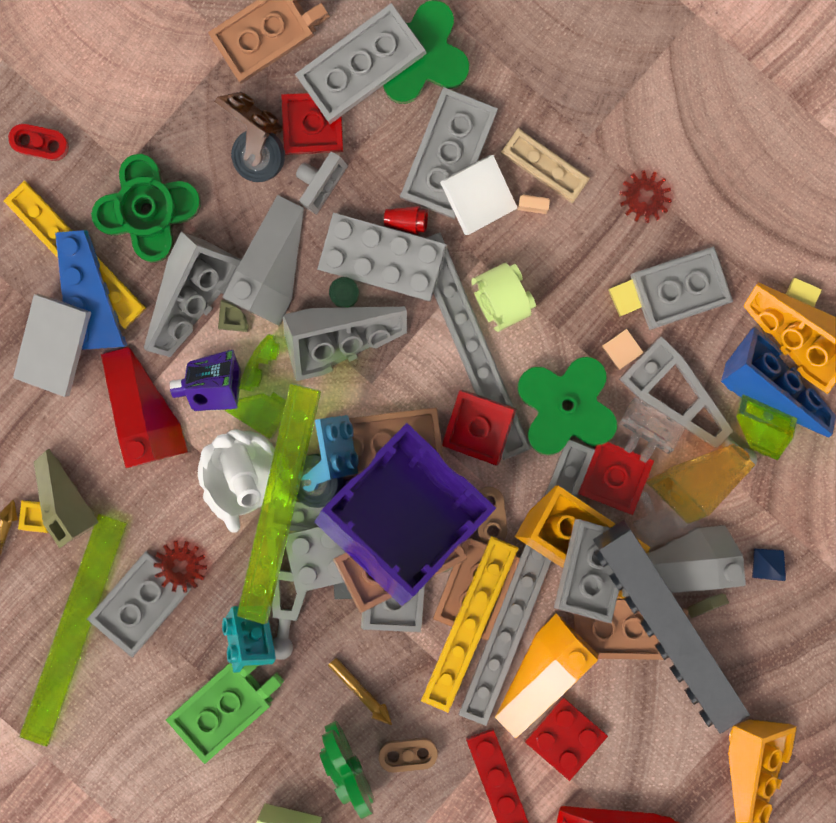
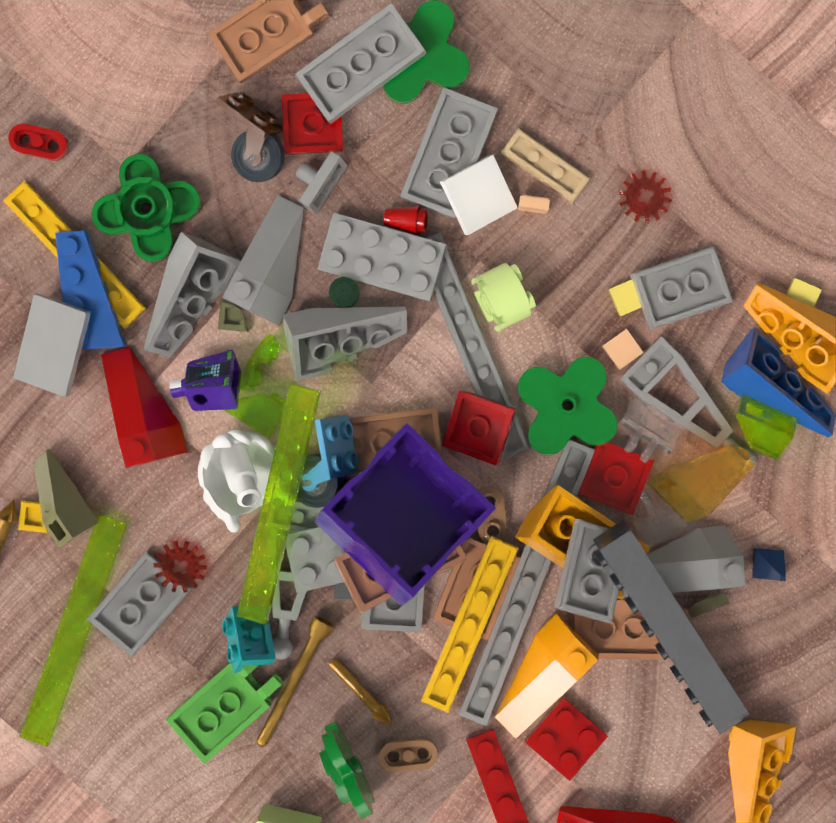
none -> pearl gold piece [256,616,335,747]

